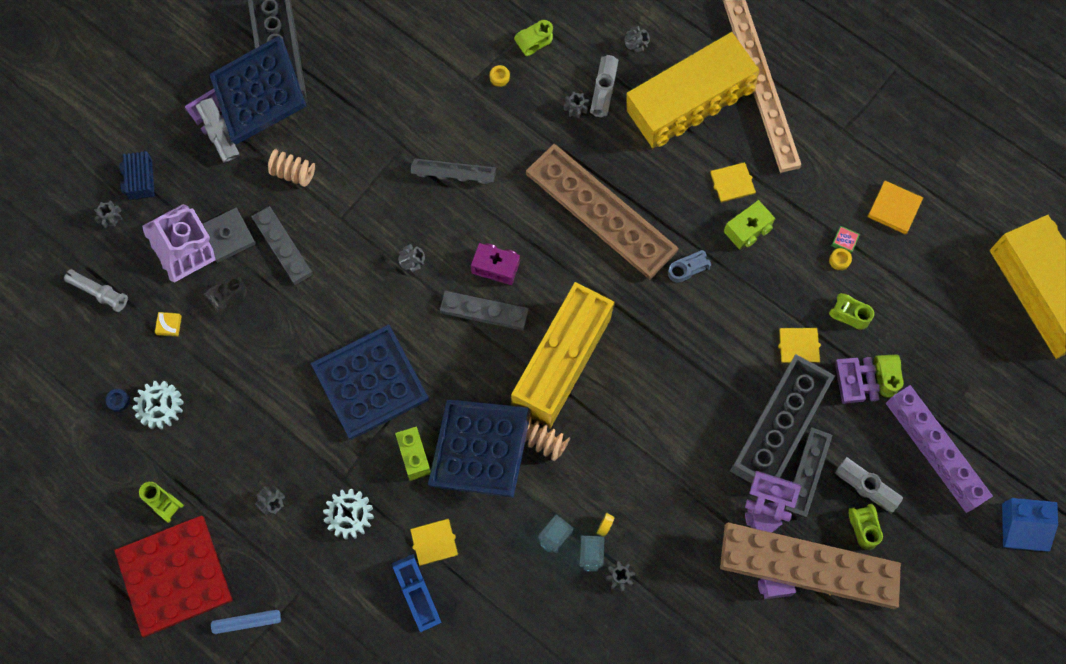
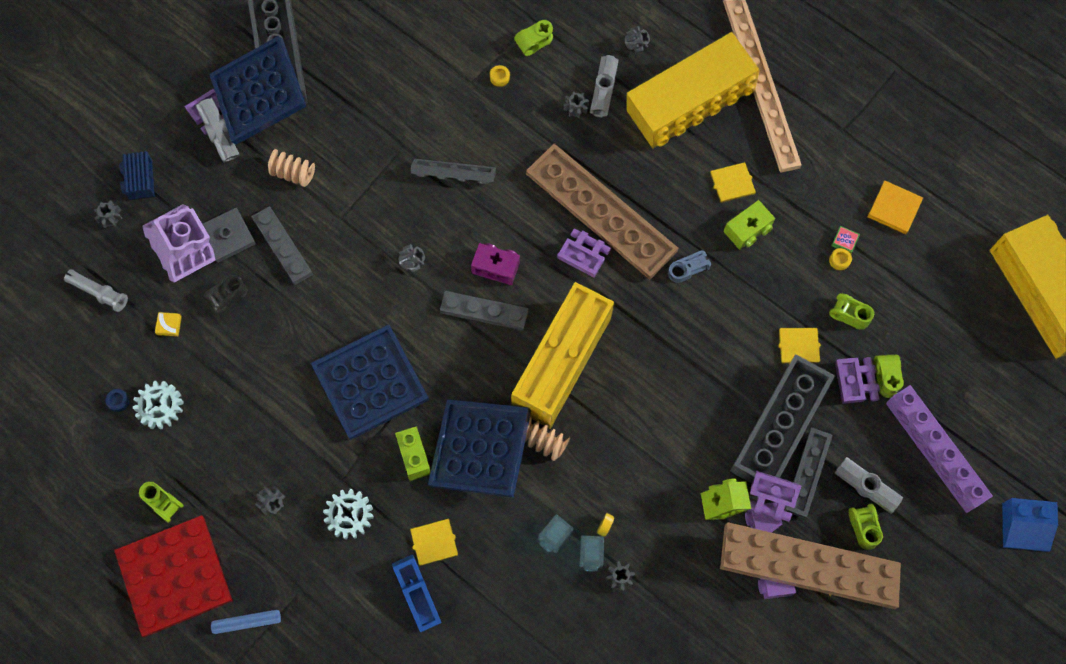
none -> medium lavender plate [557,228,611,278]
none -> lime brick [701,479,751,520]

